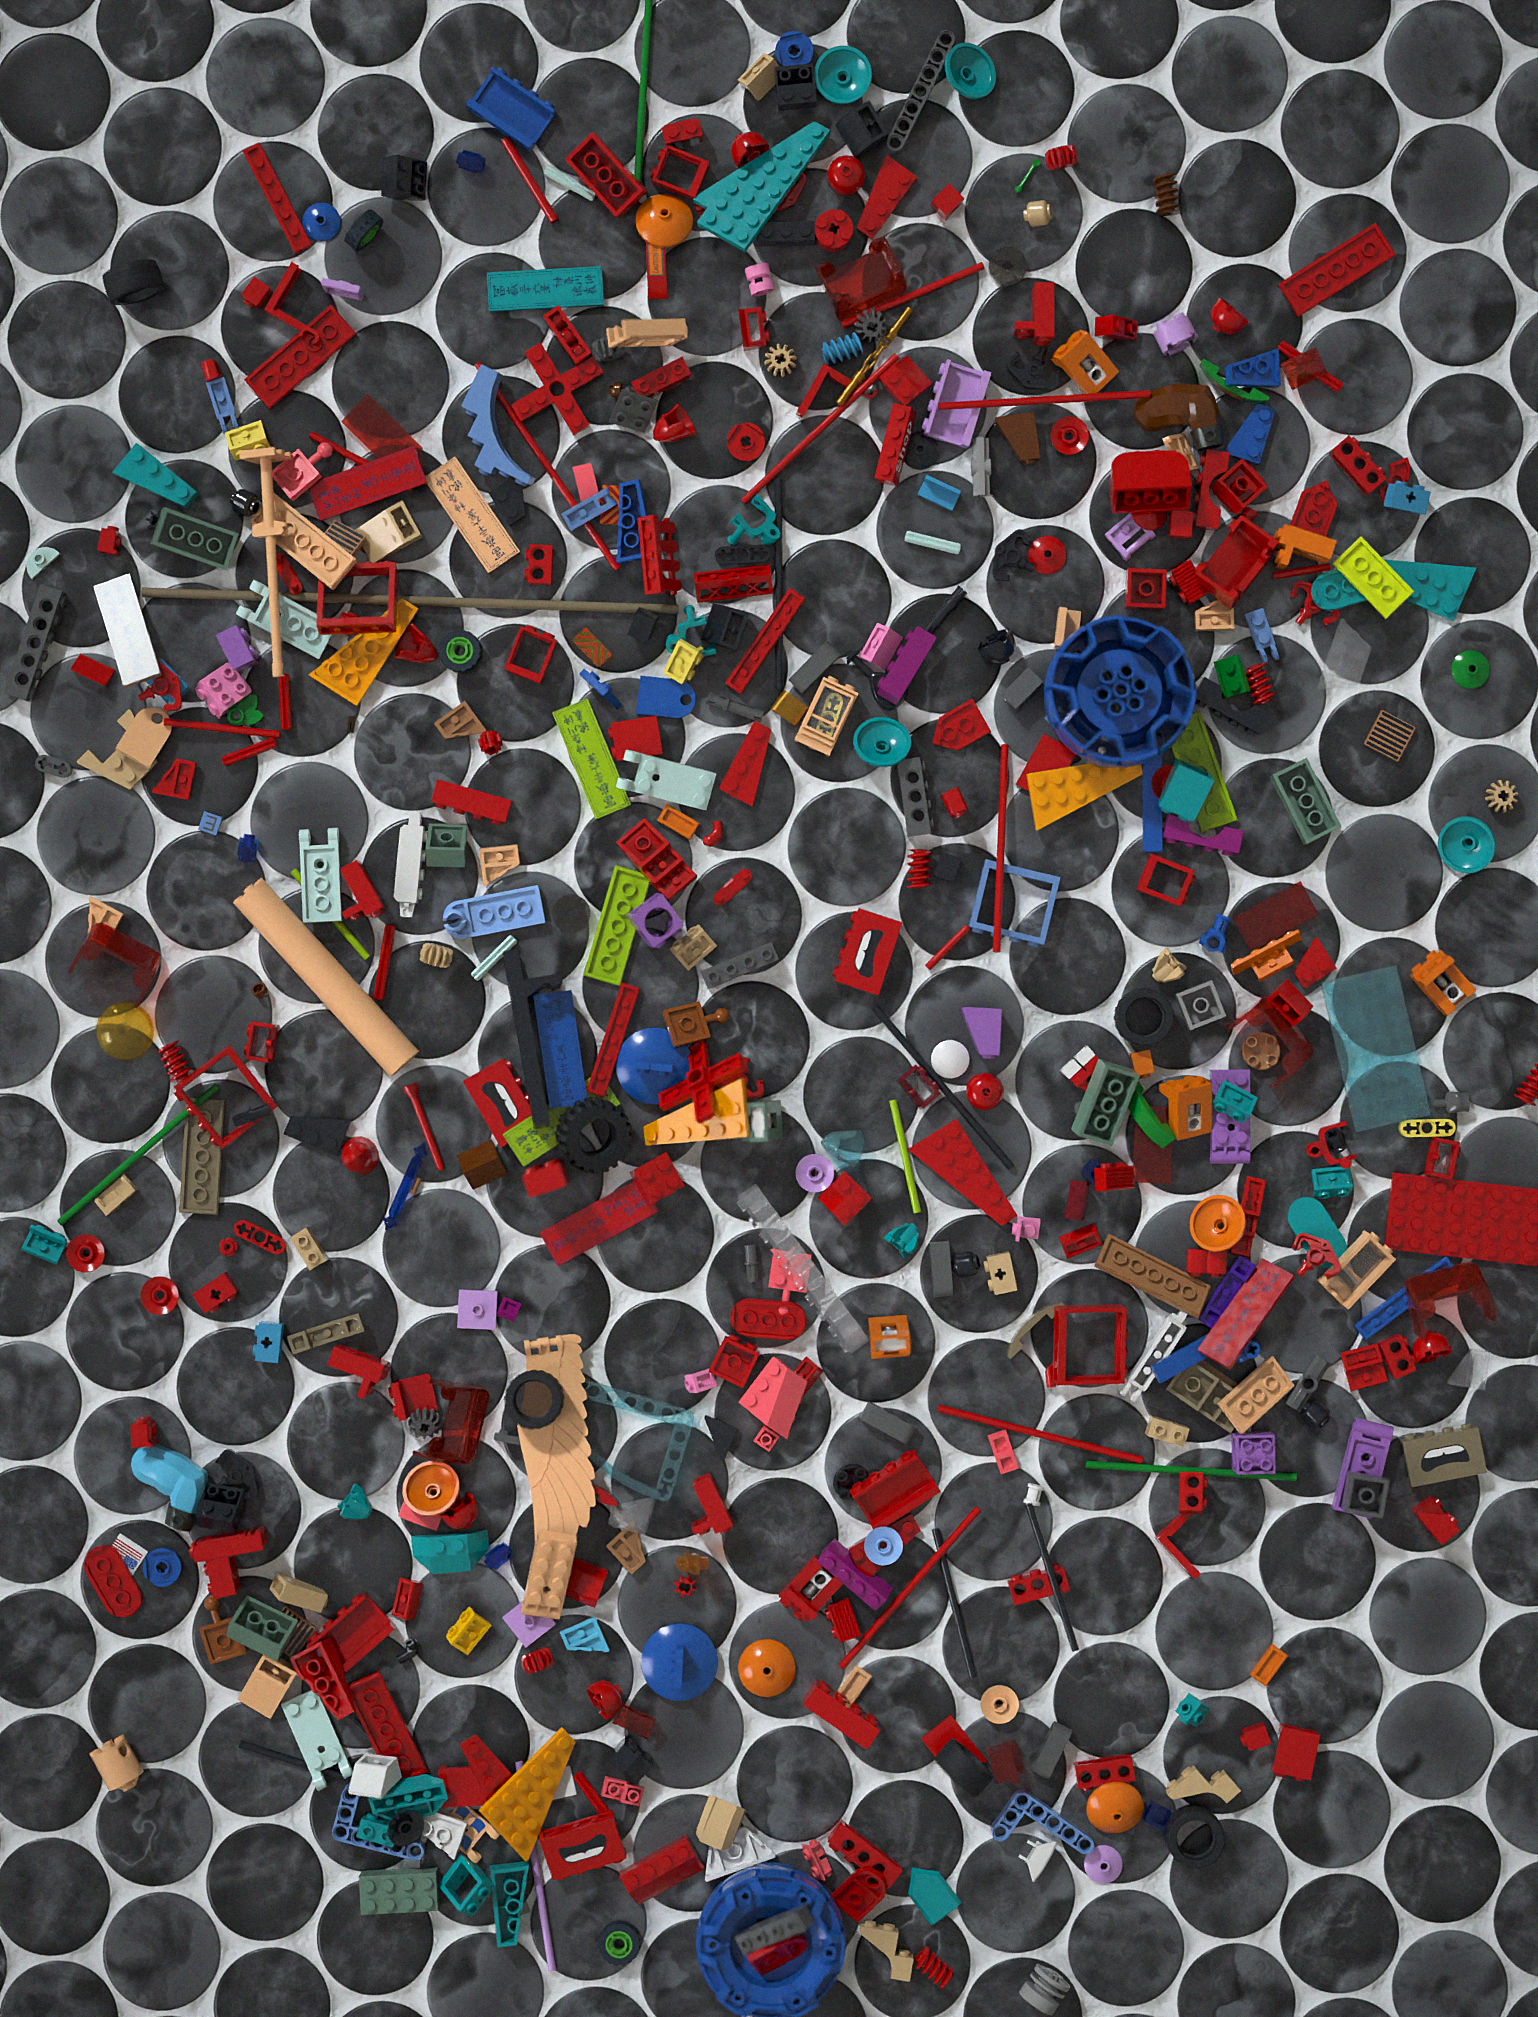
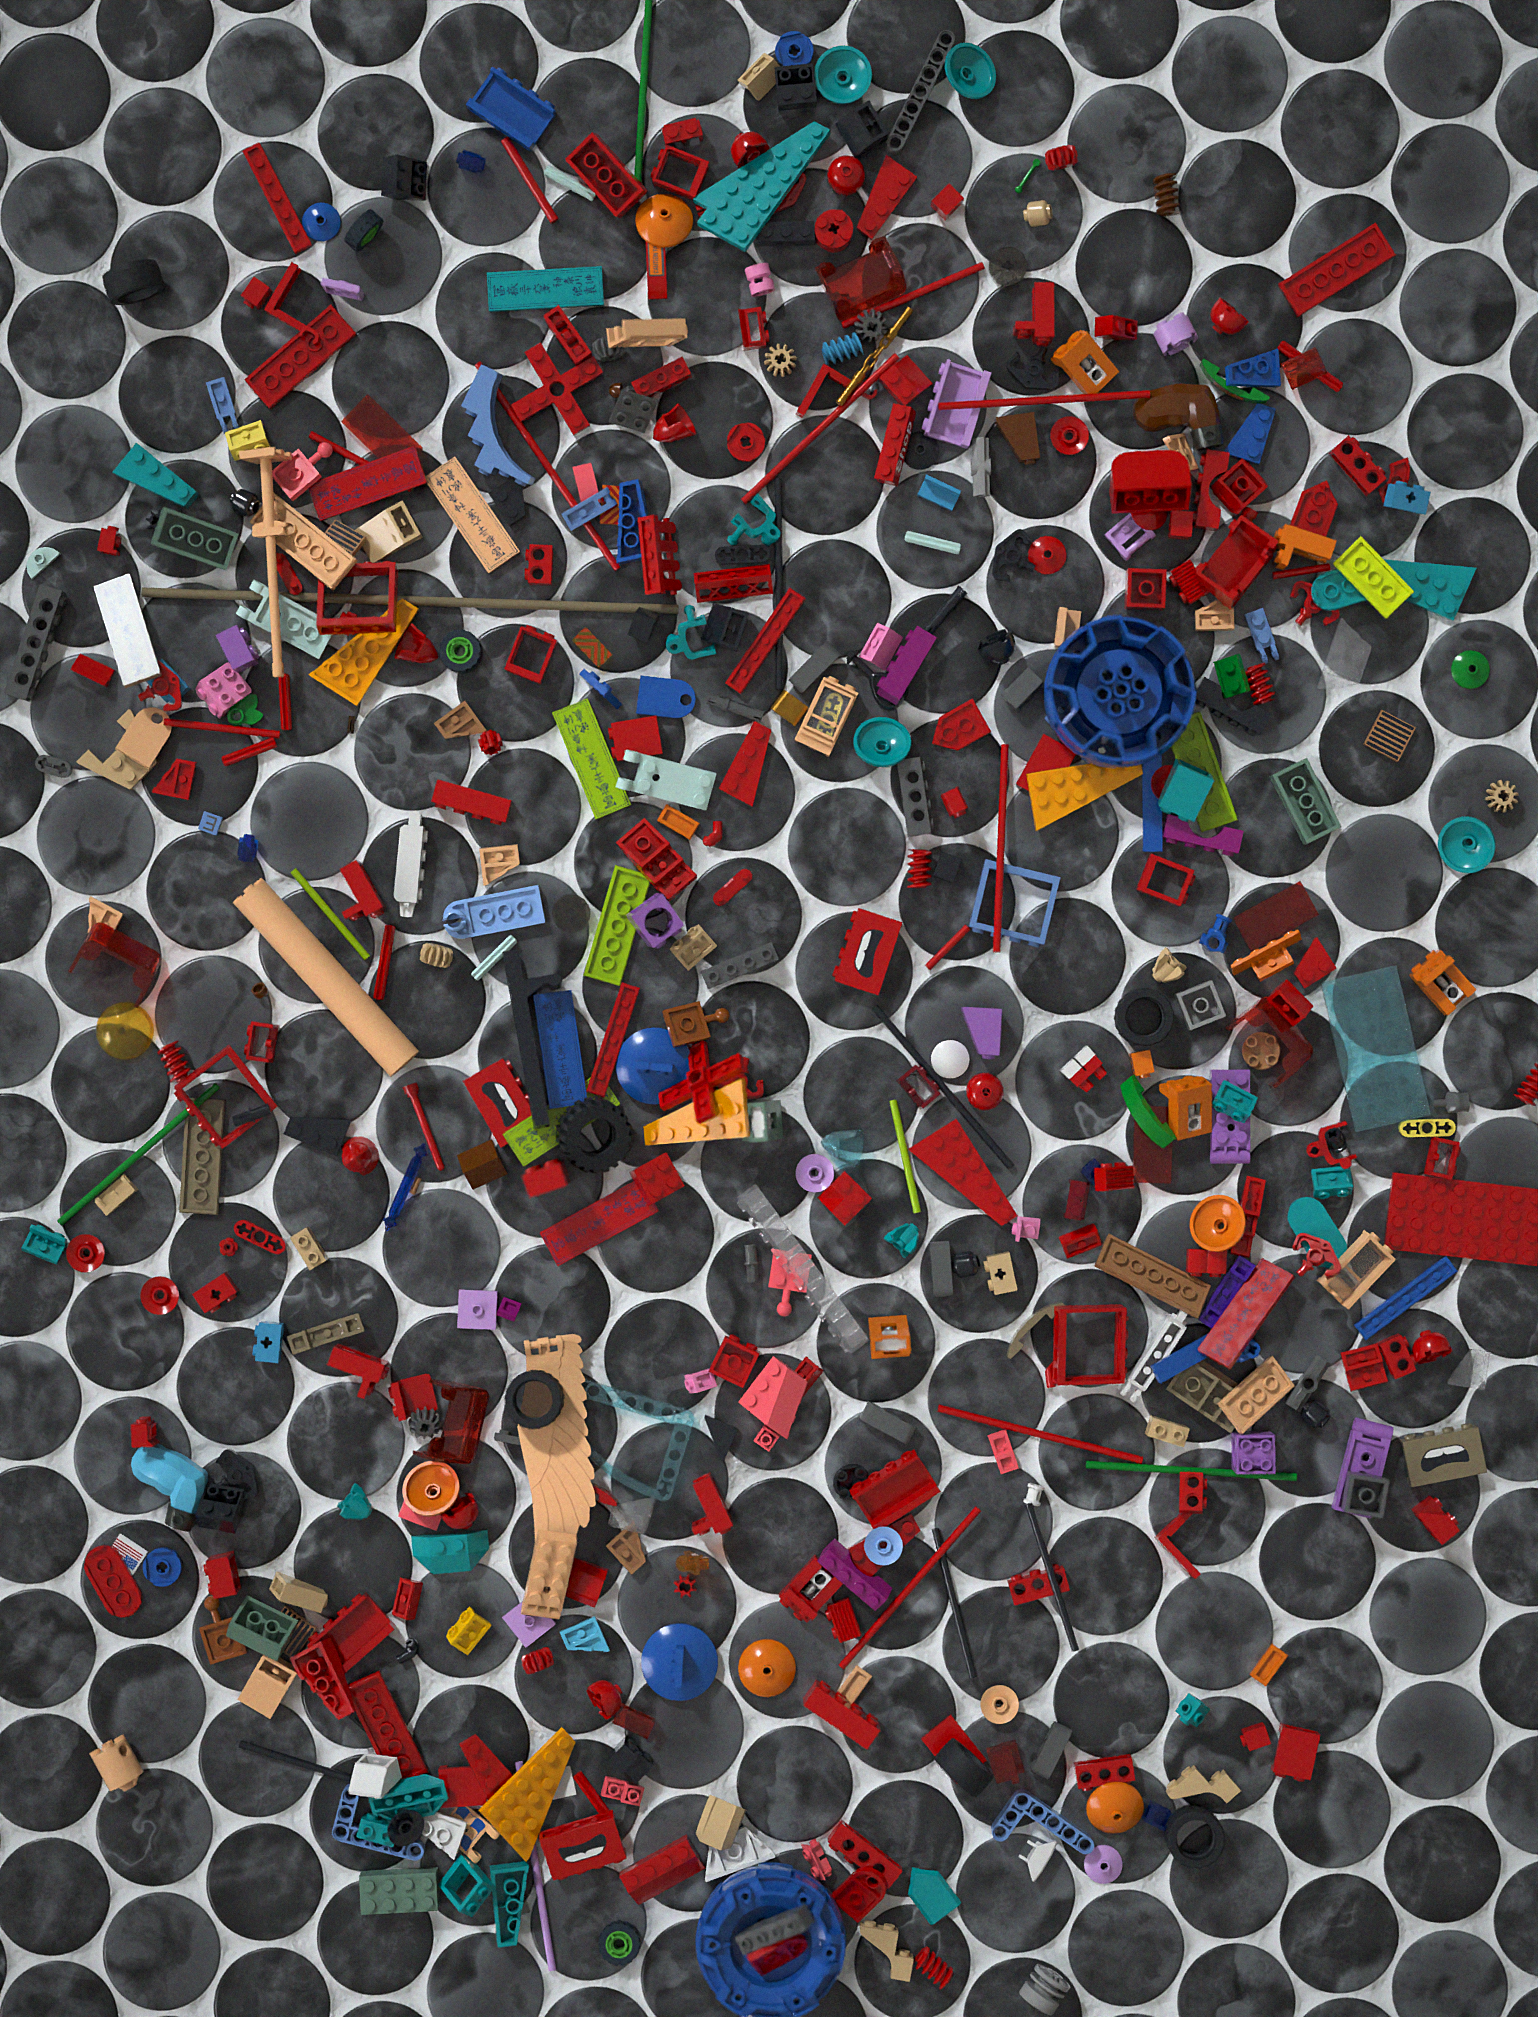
red door [189,1525,269,1563] -> none
red brick [201,358,223,382] -> none
light aqua hinge [281,1690,353,1791] -> none
light aqua hinge [299,828,342,923] -> none
sand green slope [425,824,467,867] -> none
clear blue brick [484,1542,513,1570] -> none
light yellow bracket [663,639,704,684] -> none
red tile [730,1298,807,1340] -> none
sand green brick [1071,1059,1140,1146] -> none
clear red windscreen [1404,1262,1497,1339] -> none

